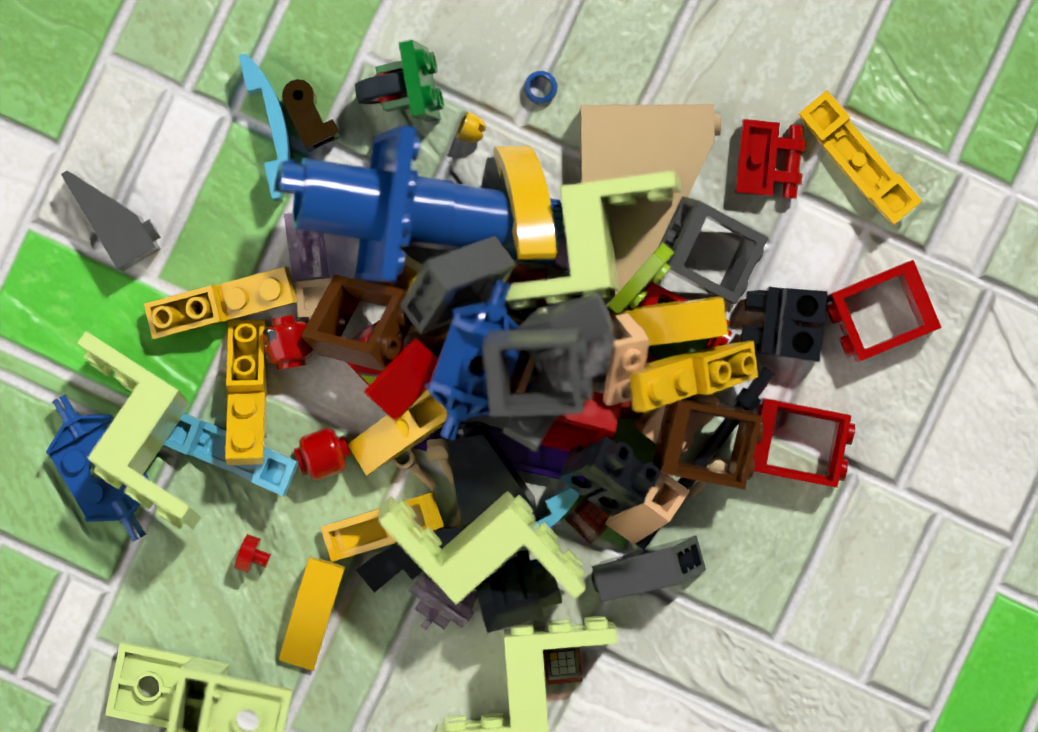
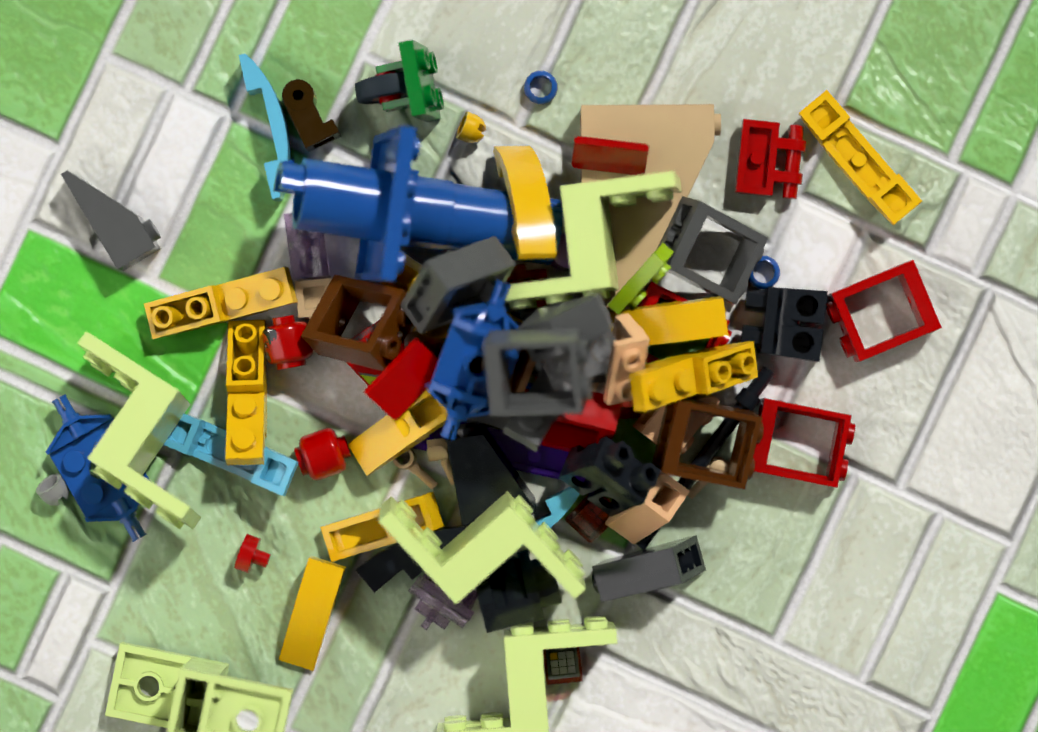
none -> light grey hinge [36,473,69,506]
none -> red slope [571,136,649,176]
none -> blue piece [748,256,780,289]

